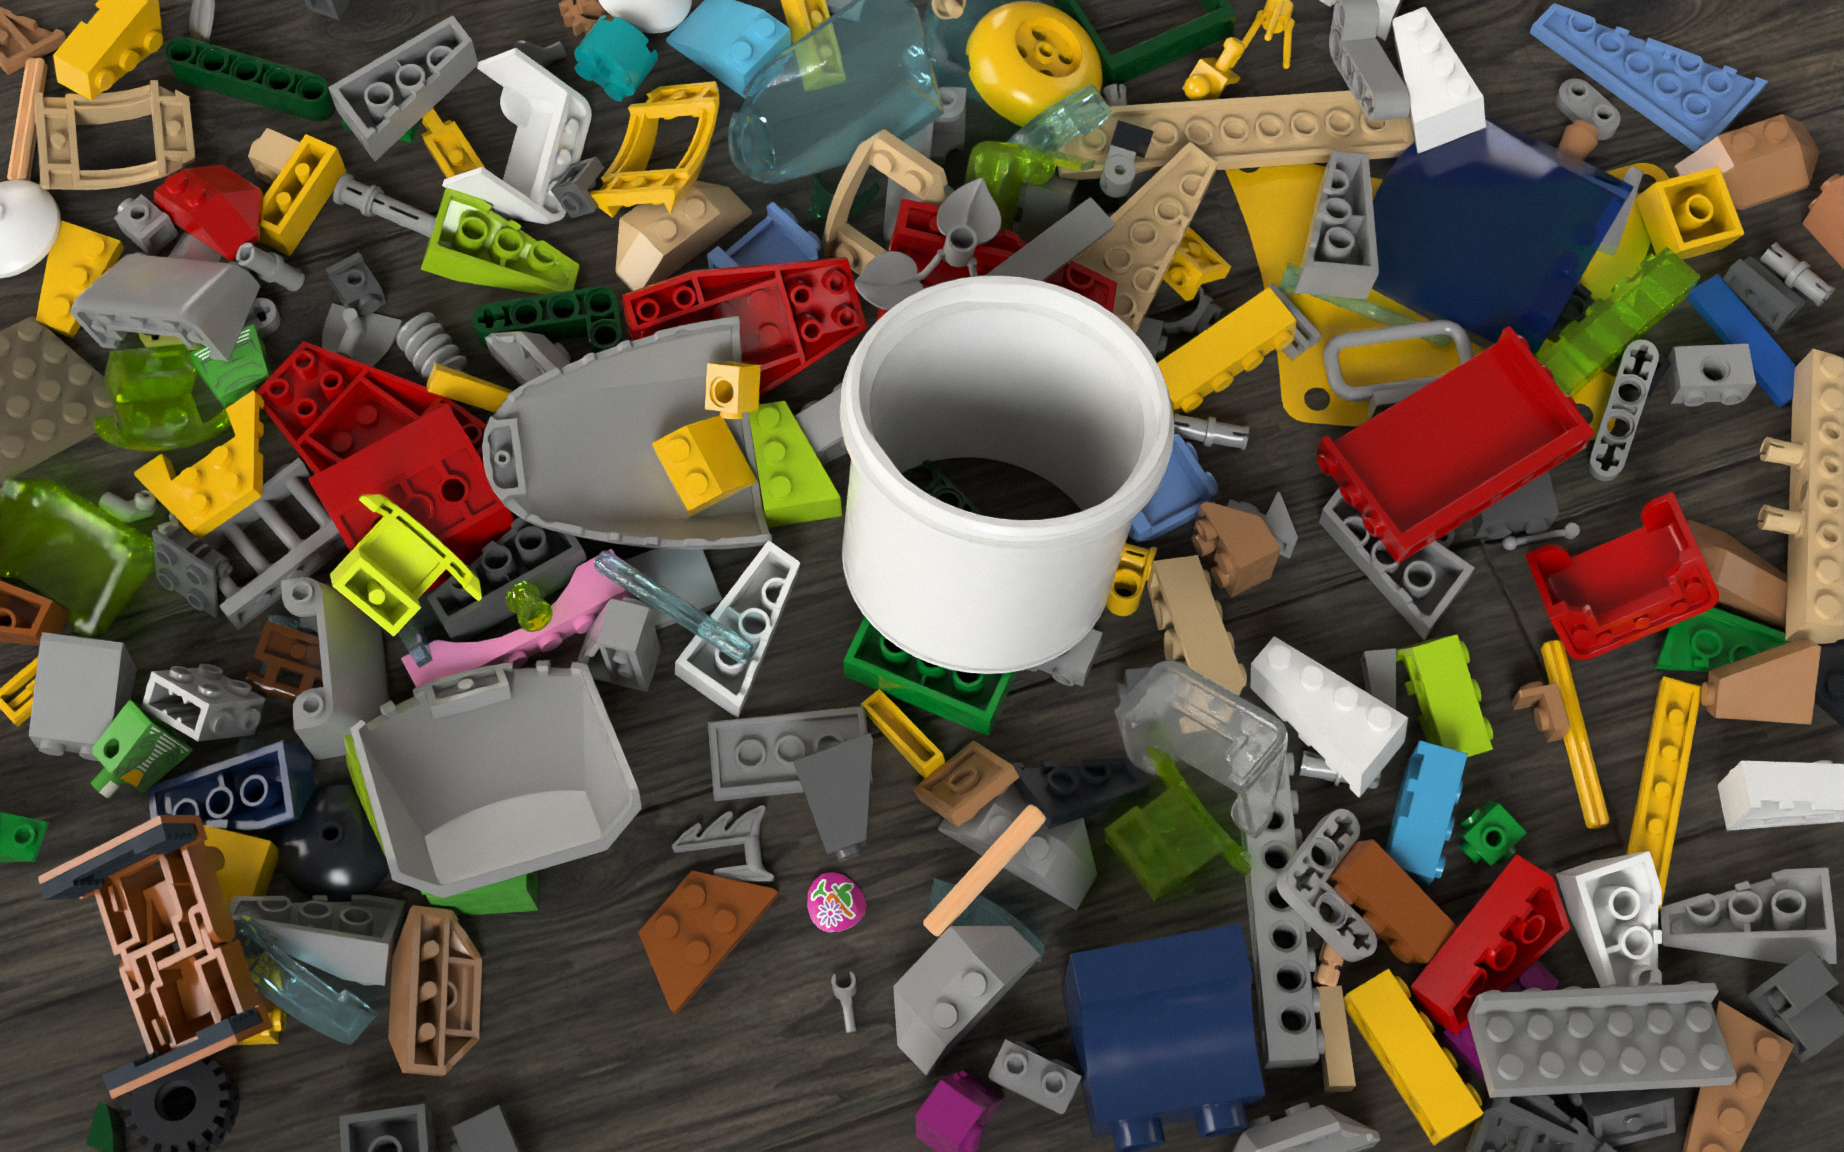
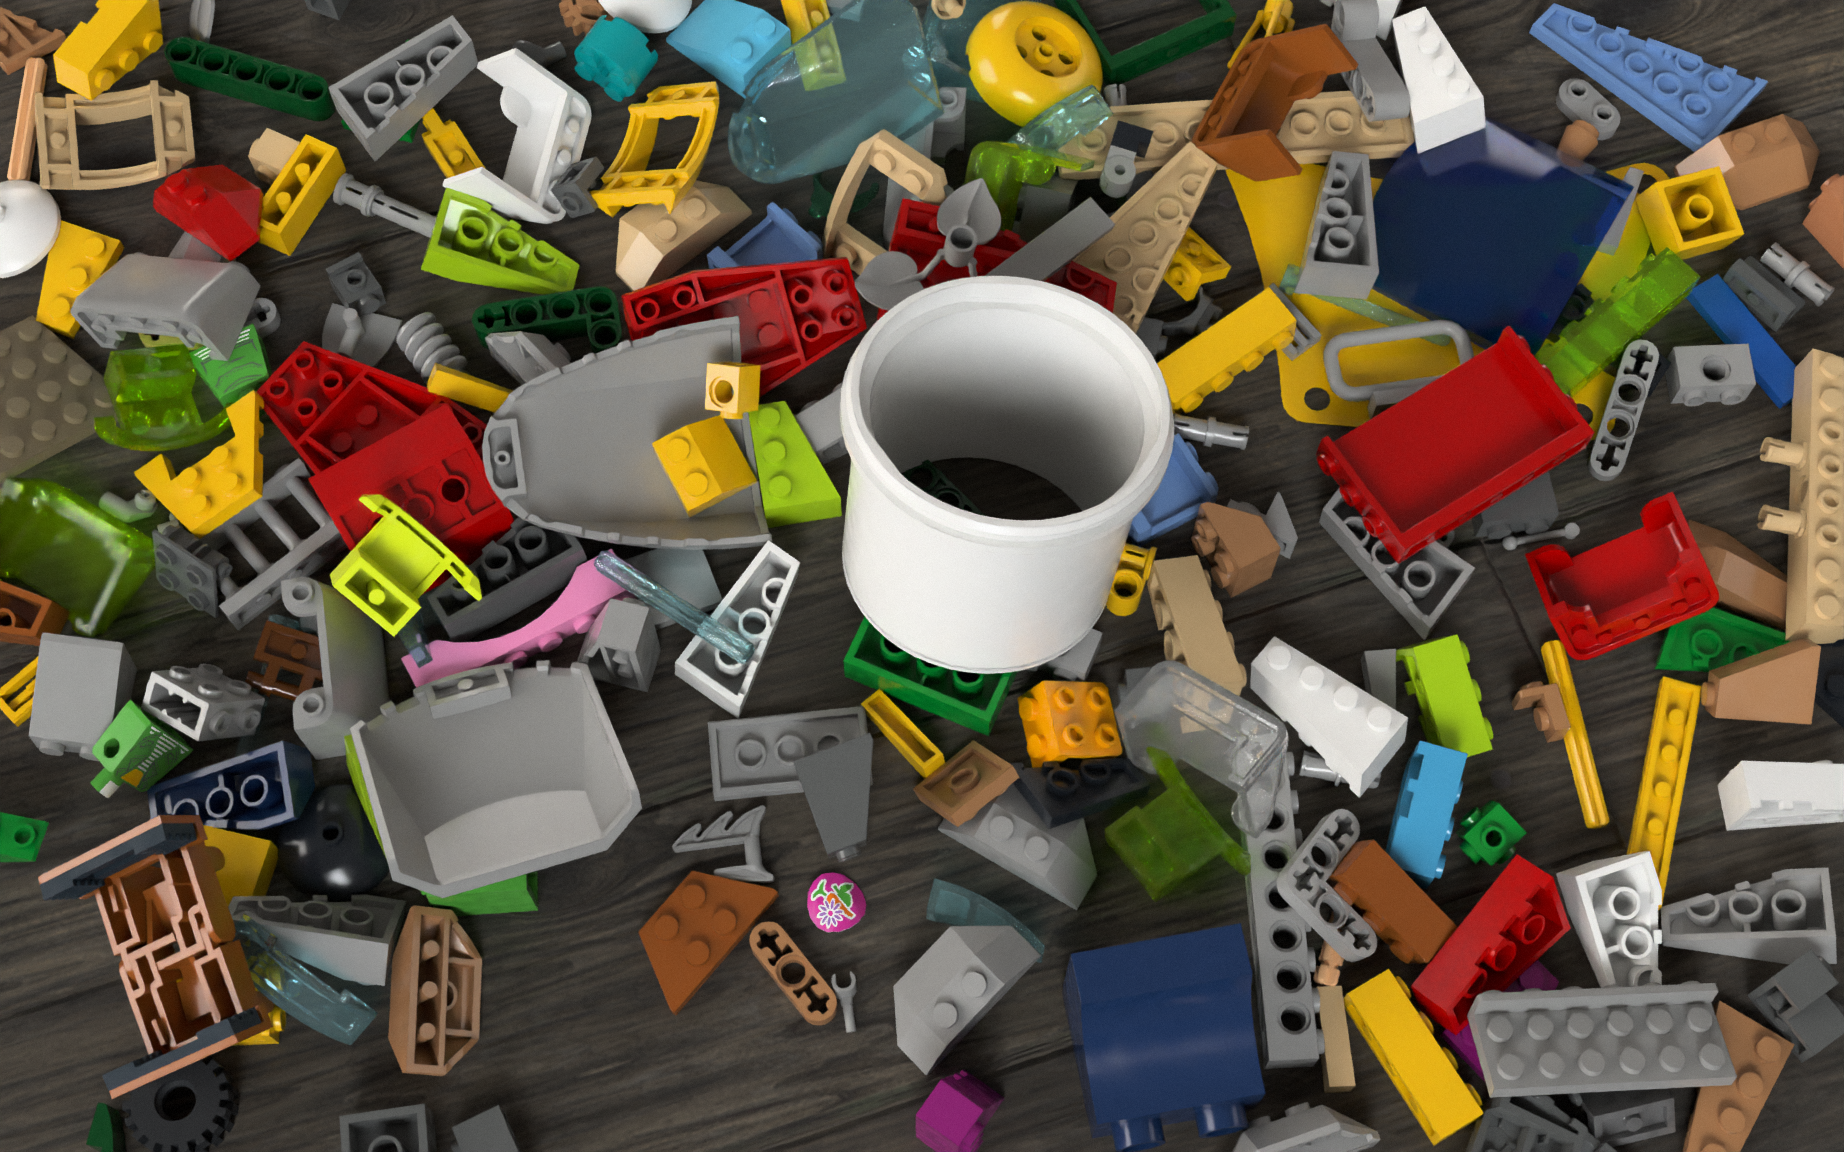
light grey brick [114,194,179,256] -> none
light grey pin [236,243,305,291] -> none
clear neon green bush [505,581,553,632] -> none
light nougat axle [923,804,1046,937] -> none
light grey bracket [988,1039,1082,1114] -> none
yellow piece [1182,37,1245,101] -> none
none -> medium nougat beam [749,921,838,1025]
none -> light orange bracket [1017,680,1122,768]
none -> dark orange windscreen [1191,24,1358,181]

